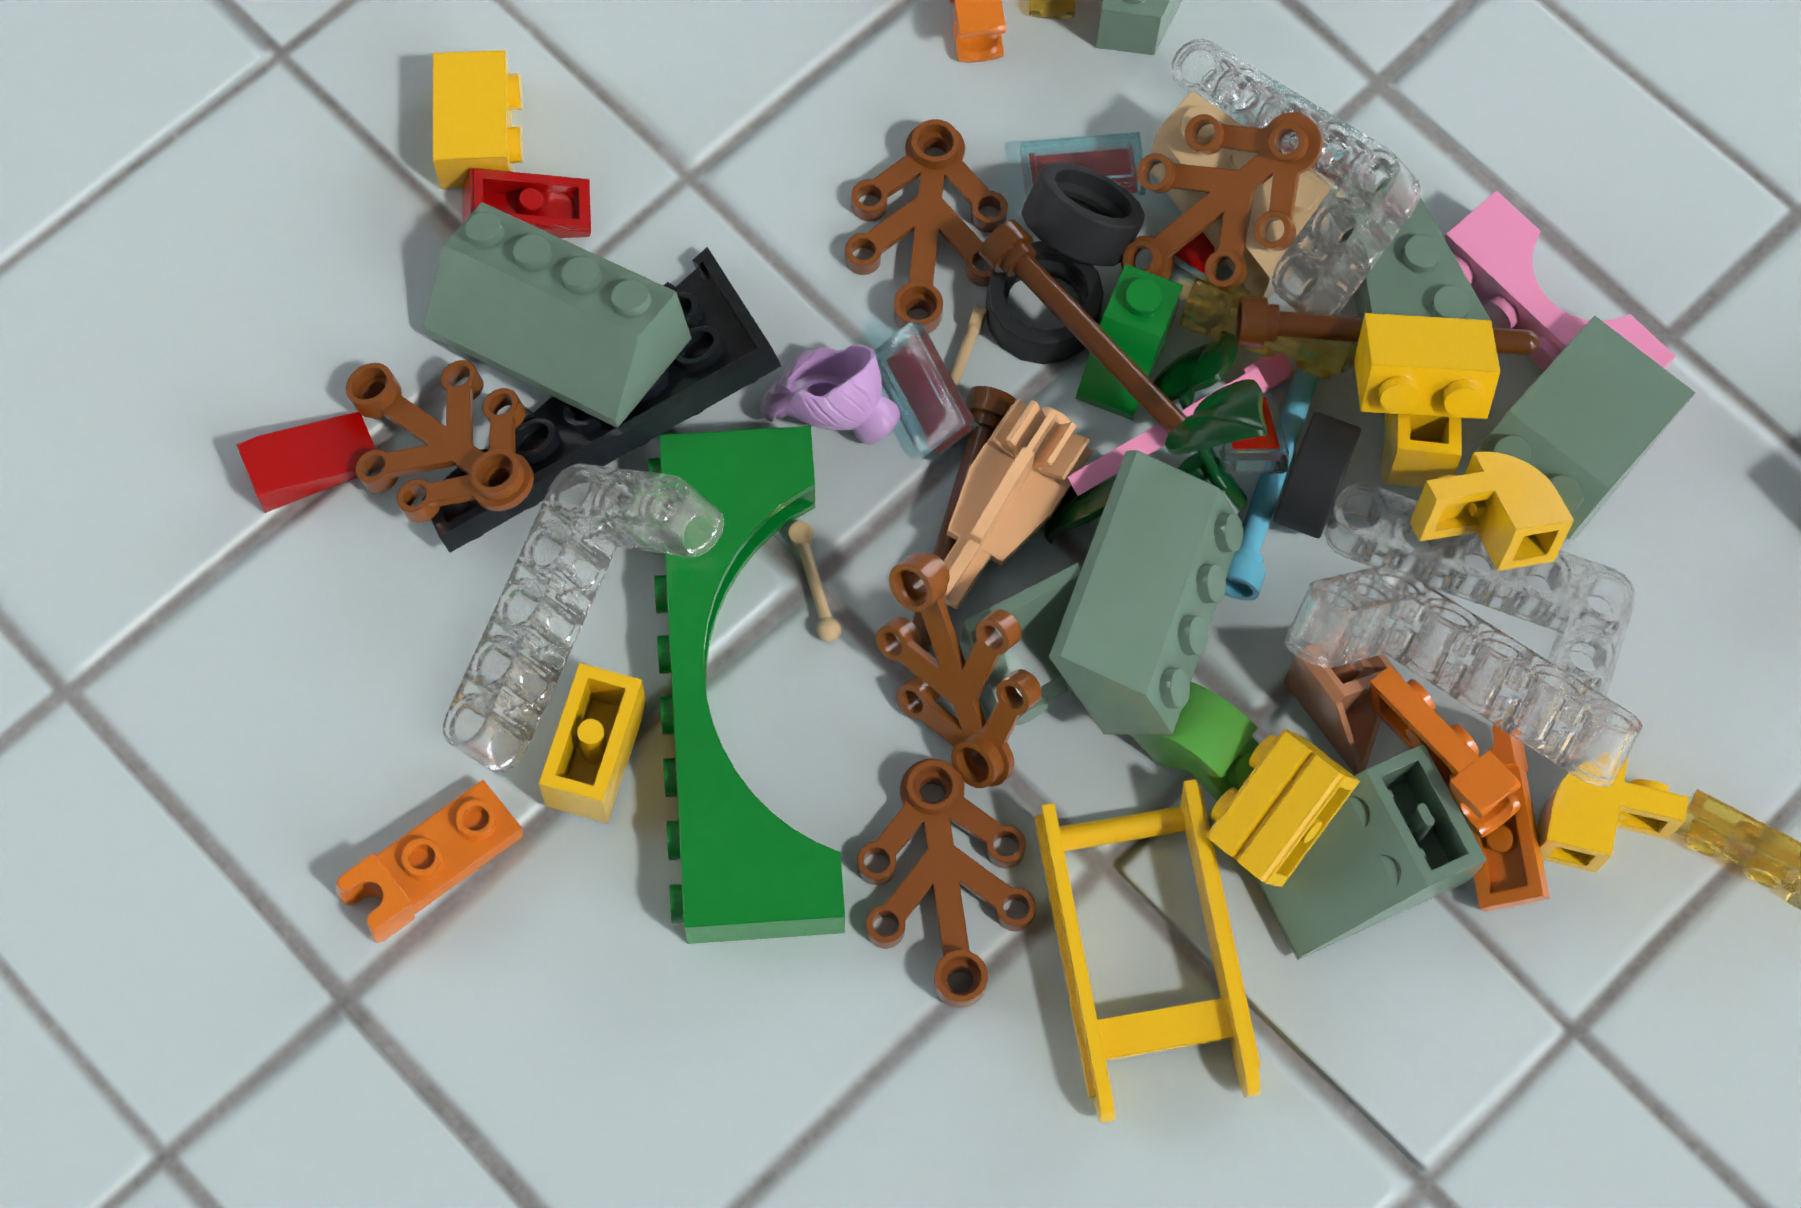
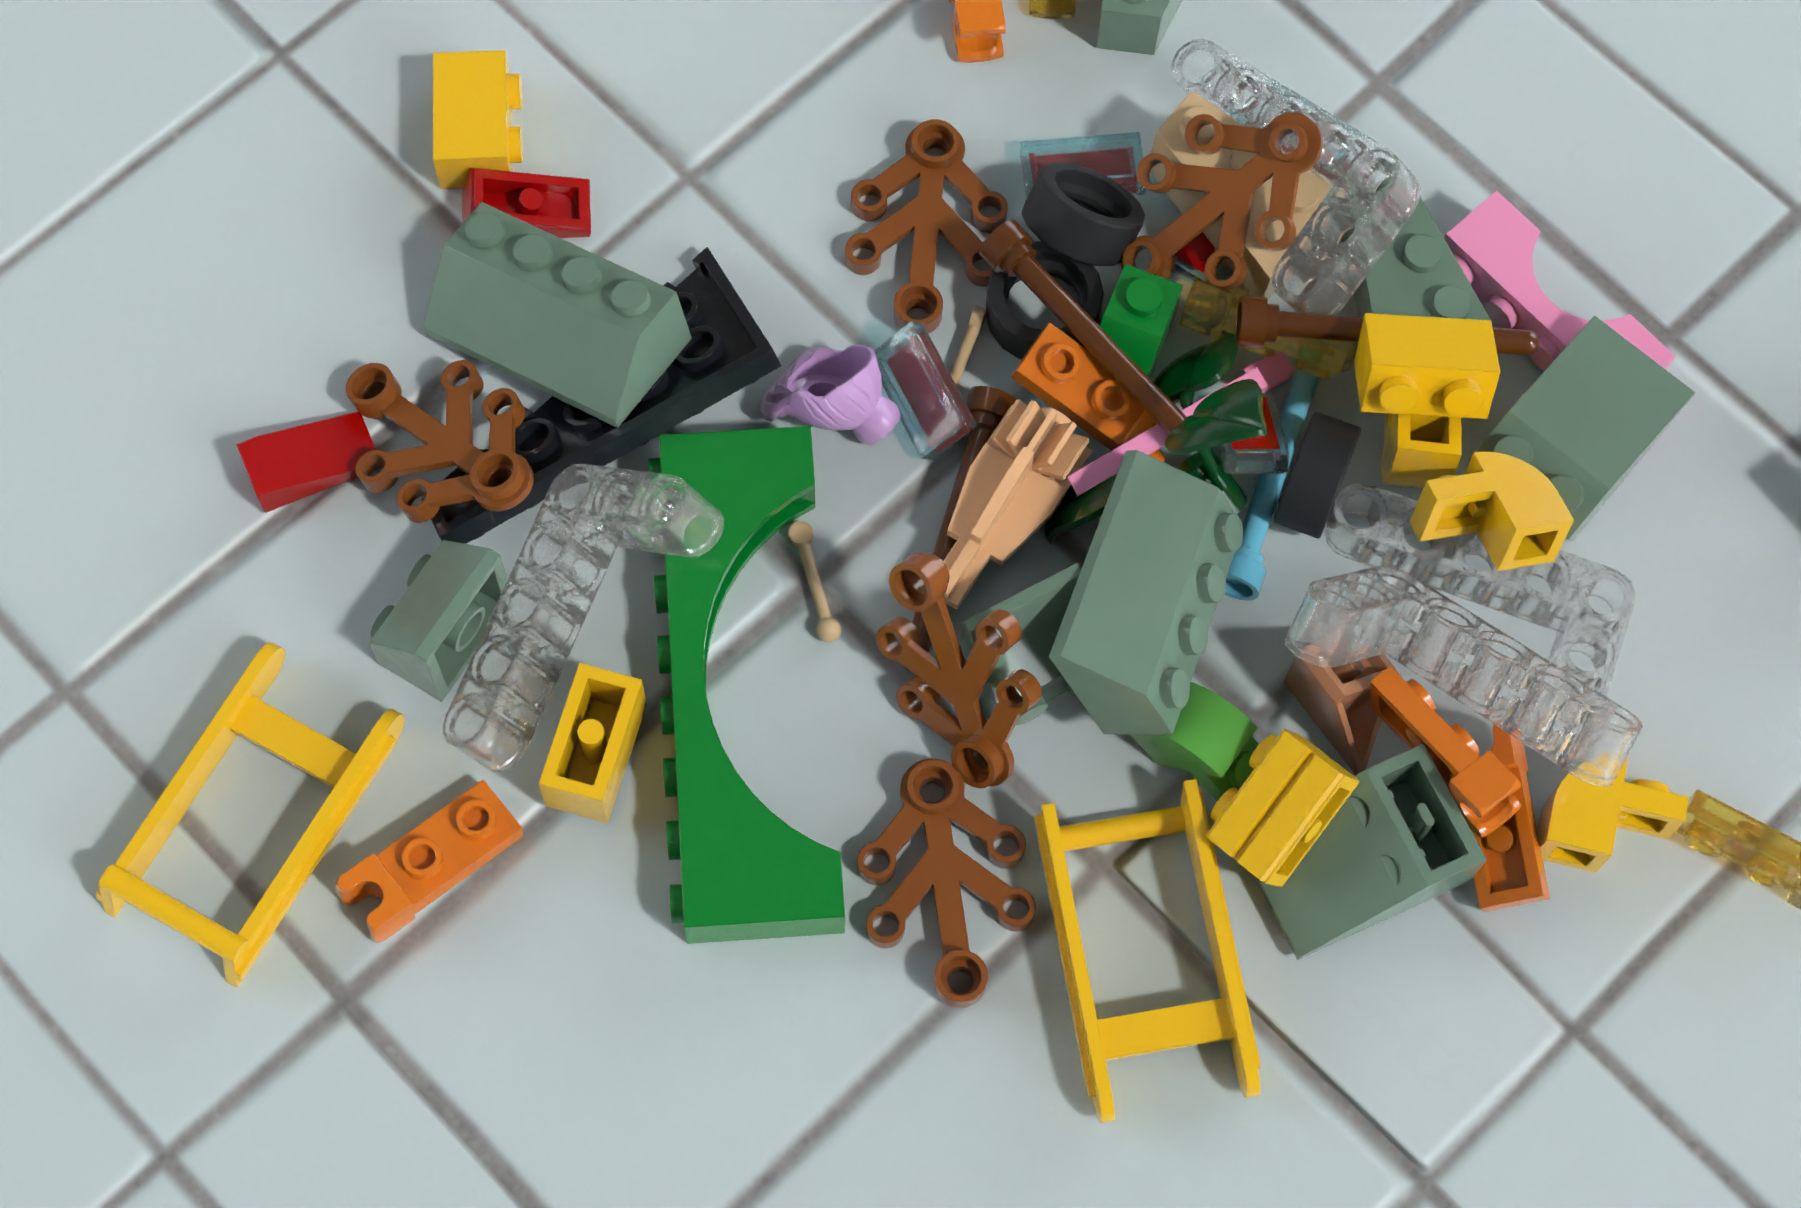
none -> yellow piece [96,642,405,988]
none -> sand green slope [369,540,514,702]
none -> orange plate [1010,322,1165,462]

